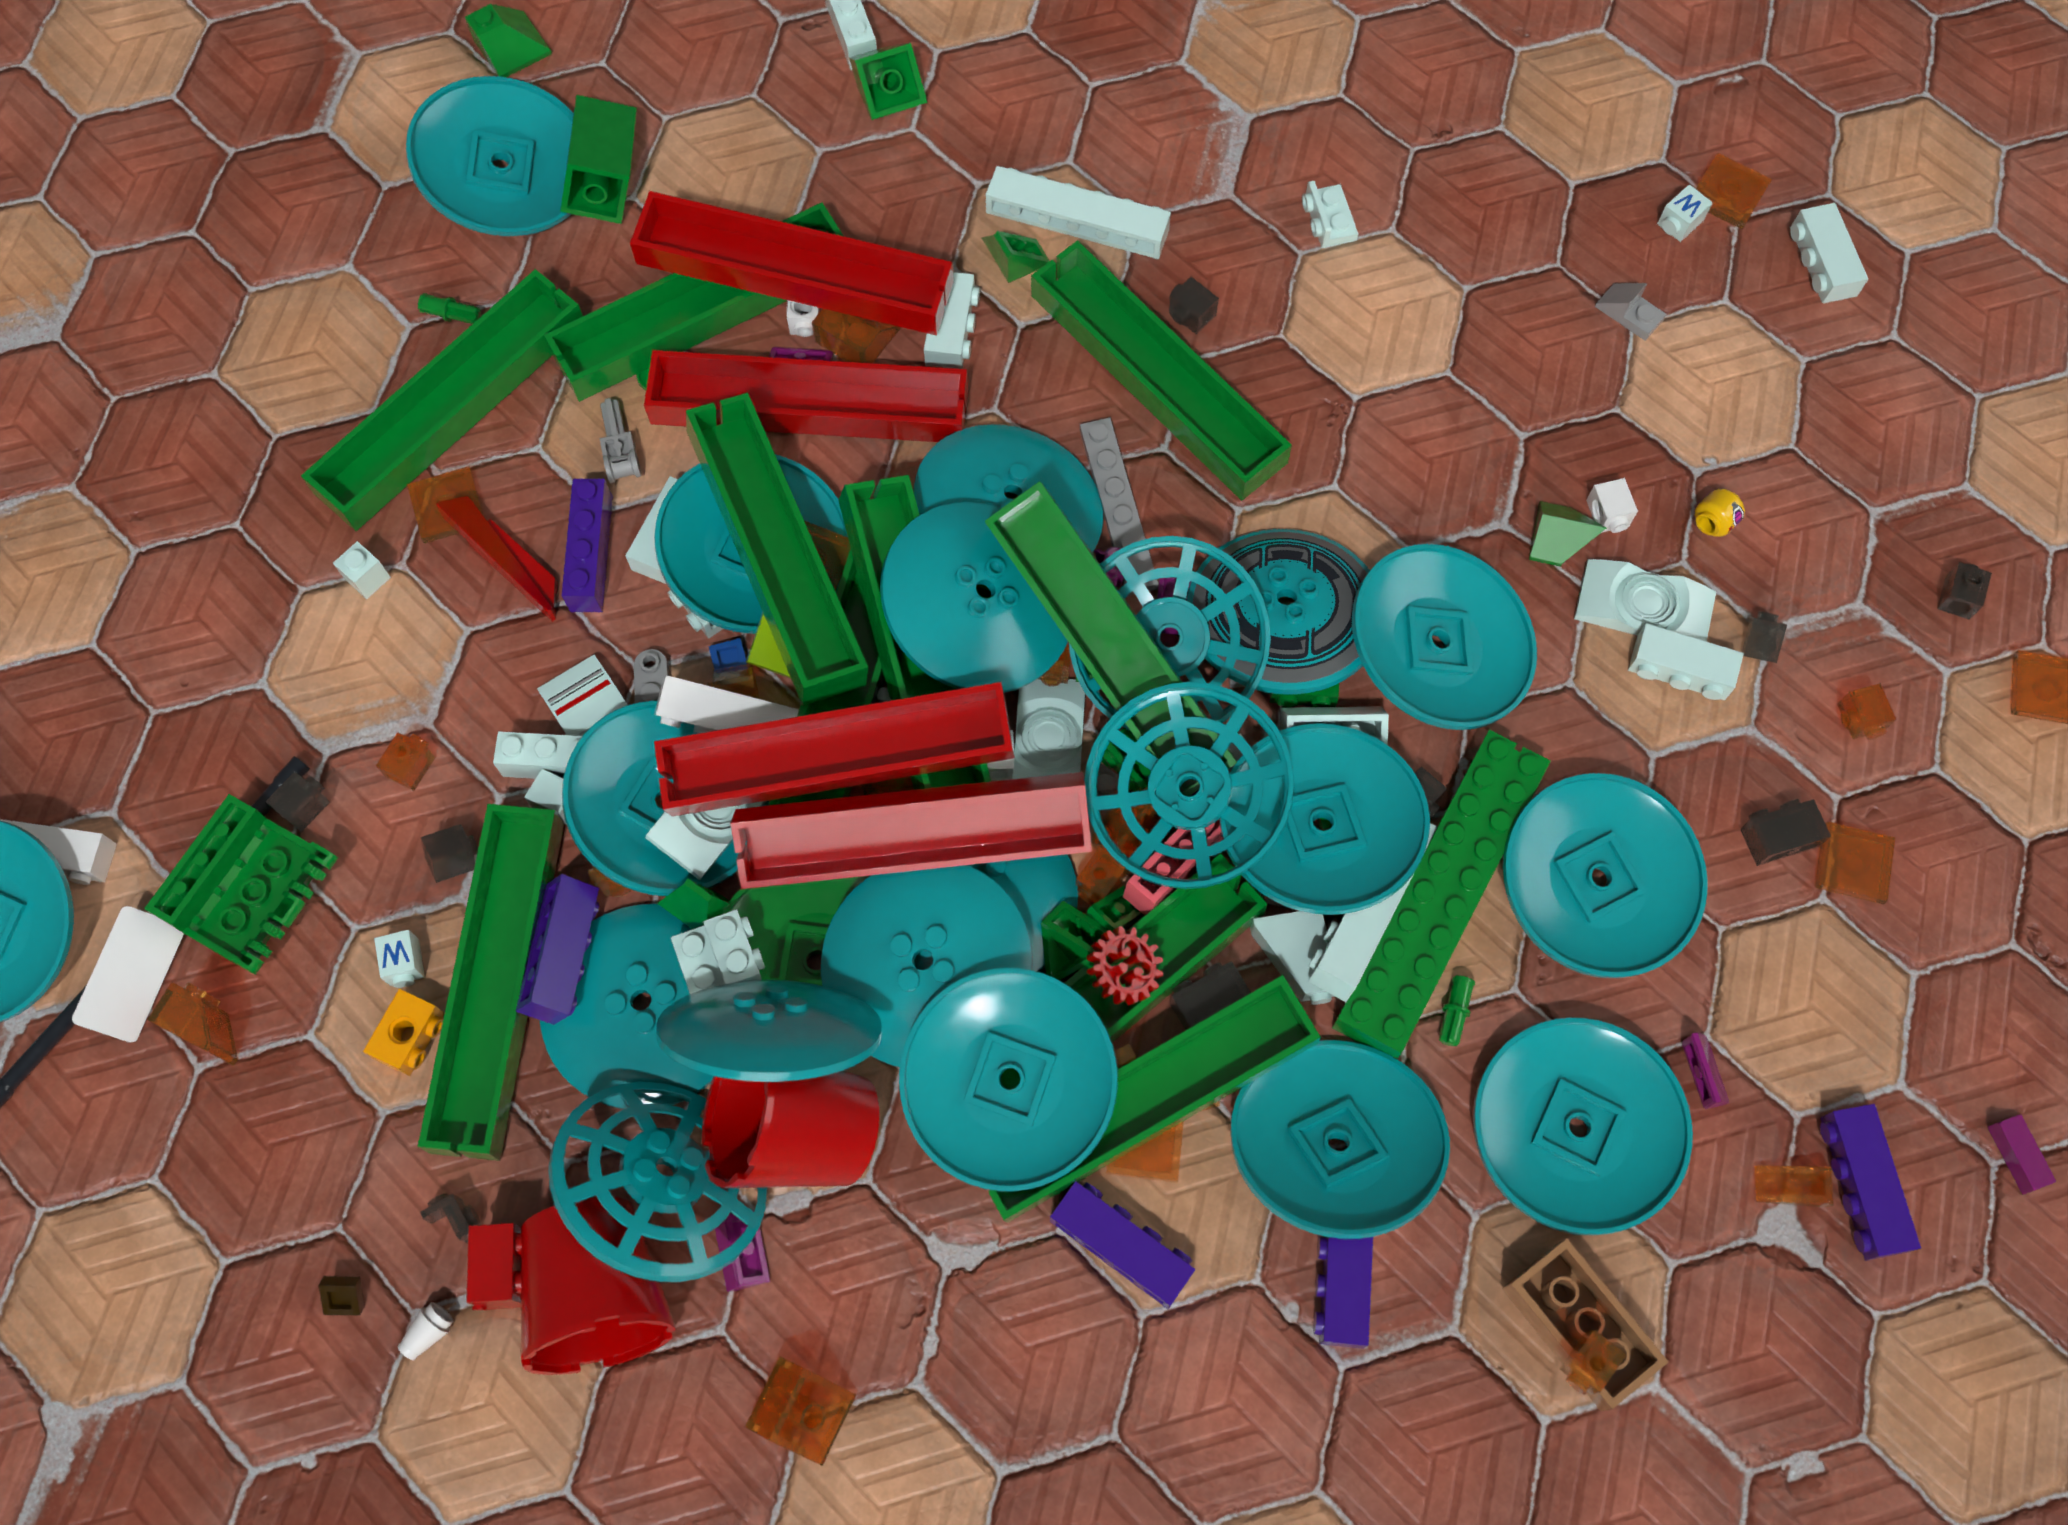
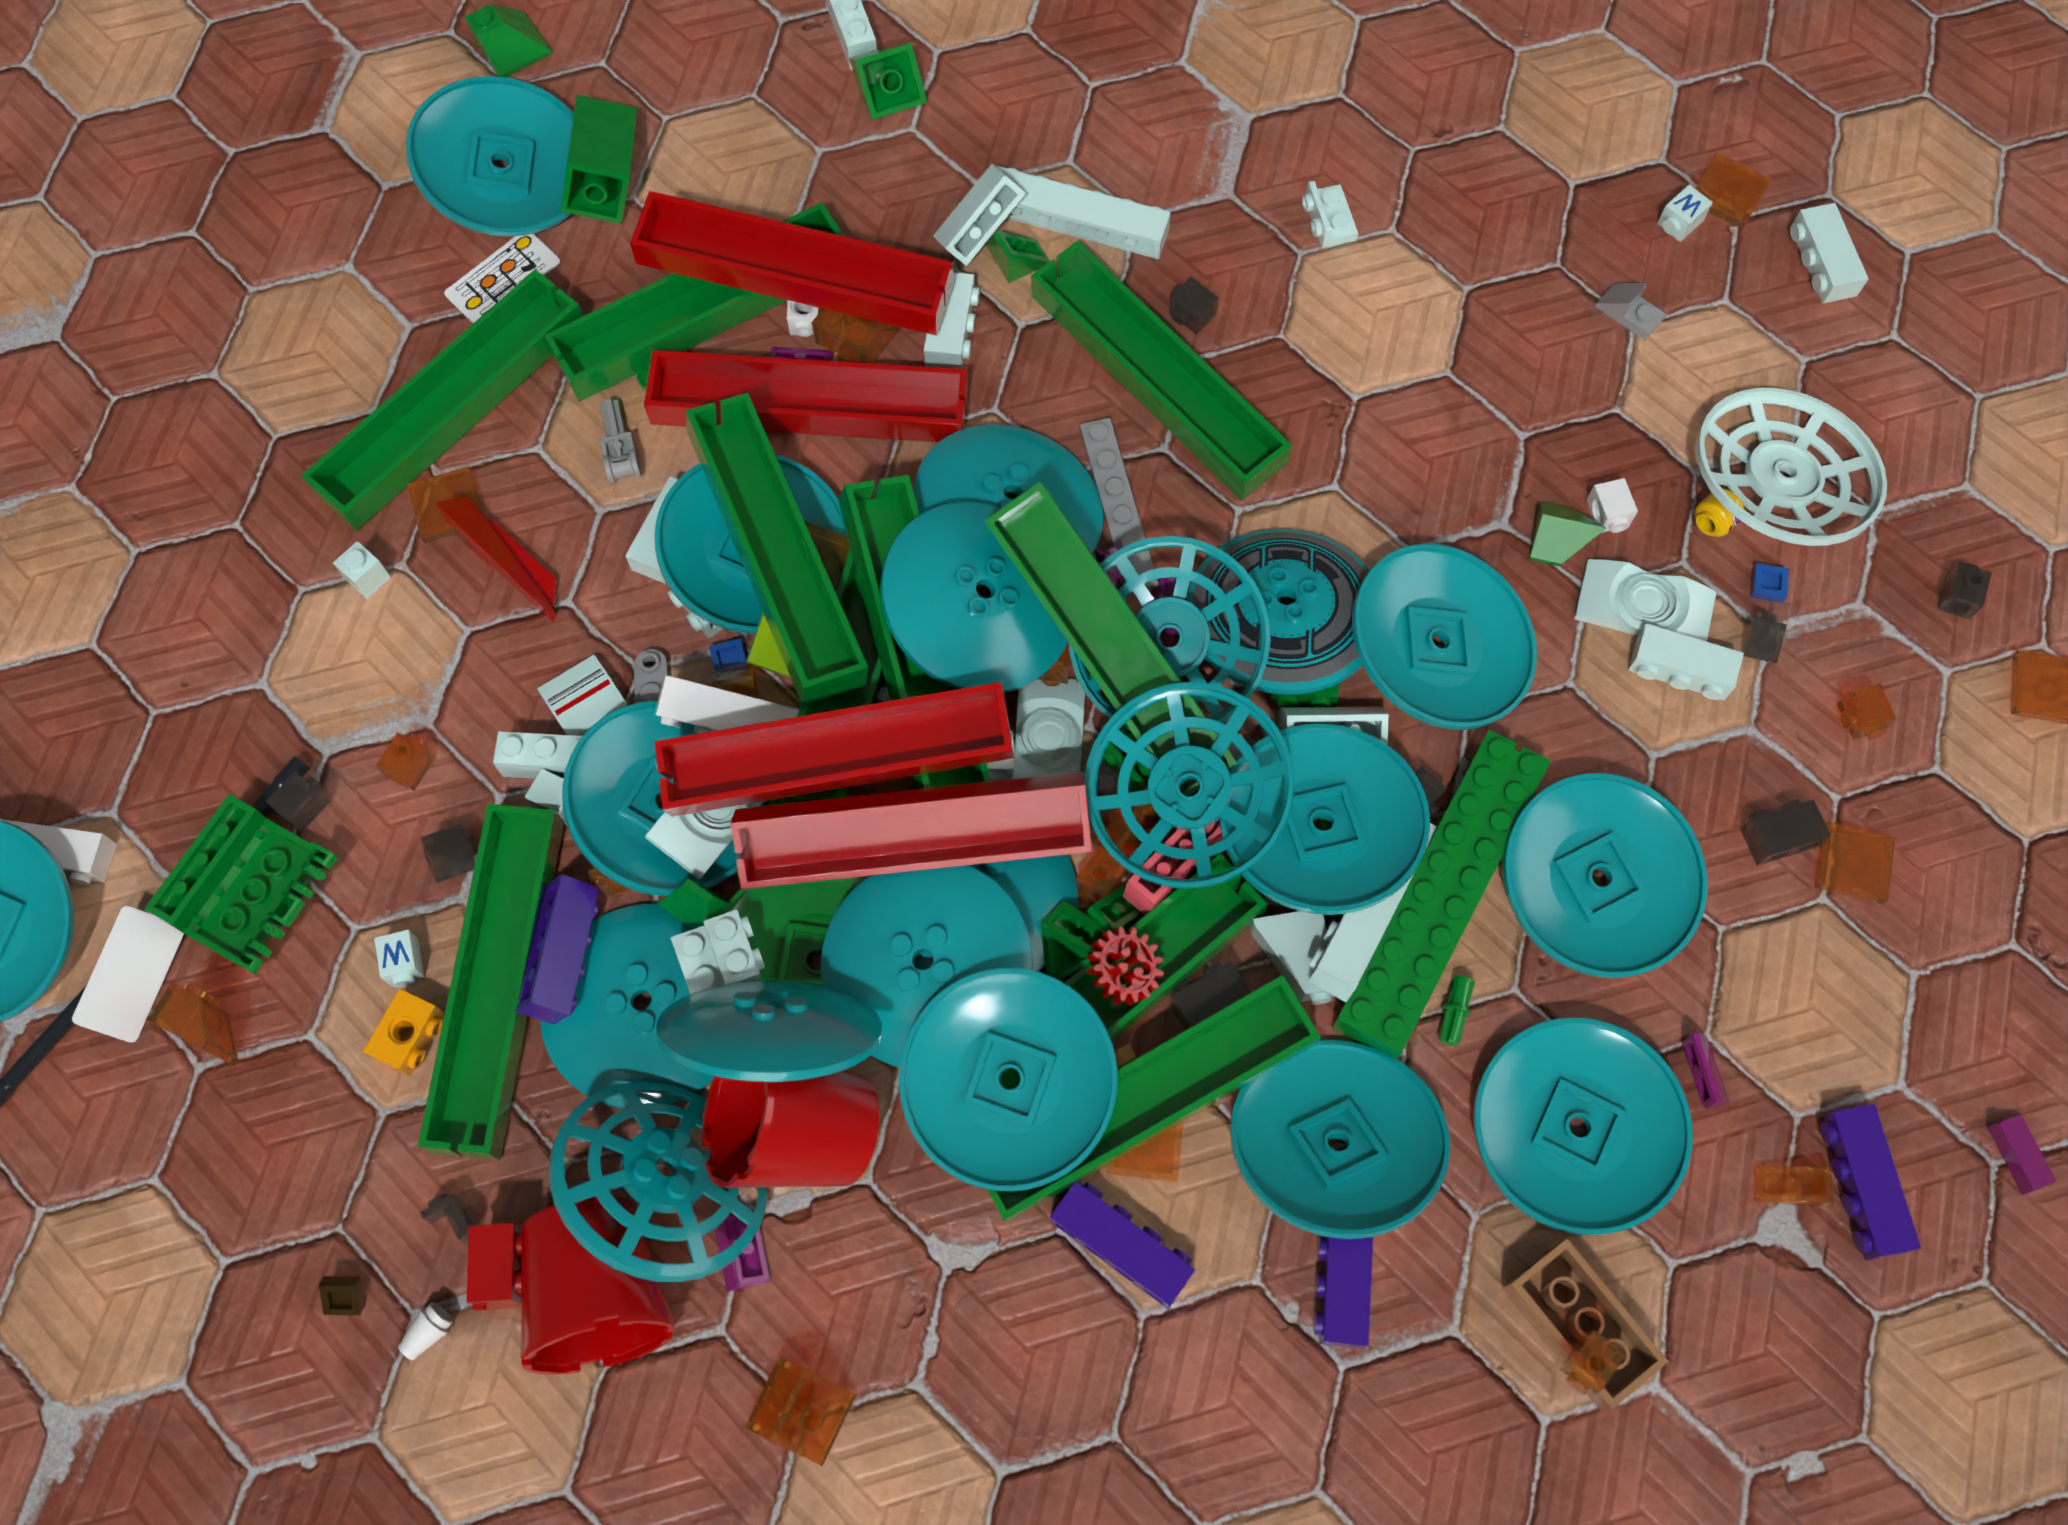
green axle [418,293,481,324] -> none
dark purple brick [562,479,613,612] -> none
none -> sticker [444,234,560,323]
none -> light aqua brick [933,164,1026,266]
none -> light aqua dish [1696,388,1887,546]
none -> blue tile [1750,563,1789,603]

